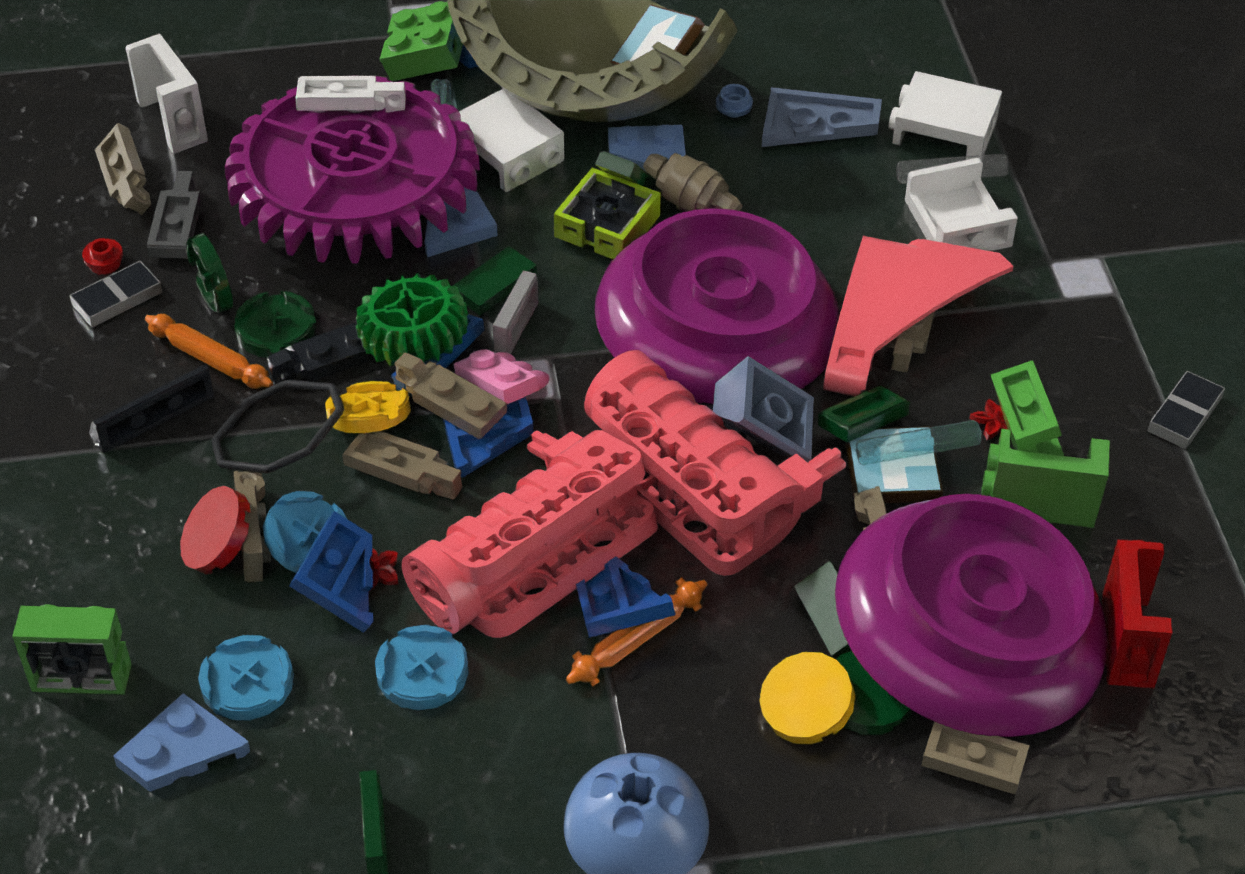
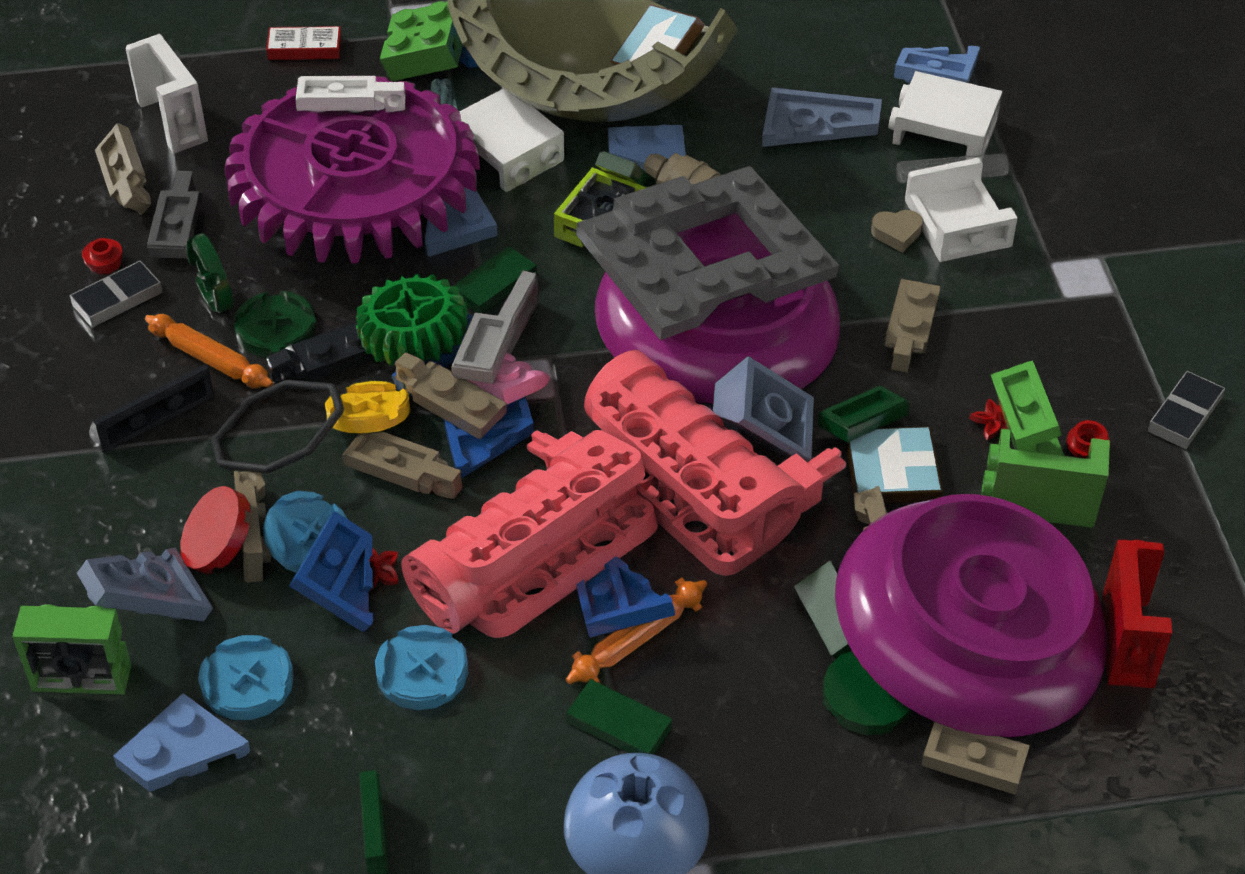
medium blue plate [716,84,753,118] -> none
yellow tile [759,652,856,744] -> none
coral panel [823,236,1014,396] -> none
clear light blue axle [855,420,982,465] -> none
none -> sand blue wing [77,548,213,622]
none -> tile [266,26,342,60]
none -> light grey tile [451,313,516,384]
none -> dark green tile [566,679,672,755]
none -> dark grey piece [576,166,839,340]
none -> dark tan tile [871,210,923,253]
none -> medium blue wing [894,46,980,84]
none -> red plate [1066,420,1110,459]

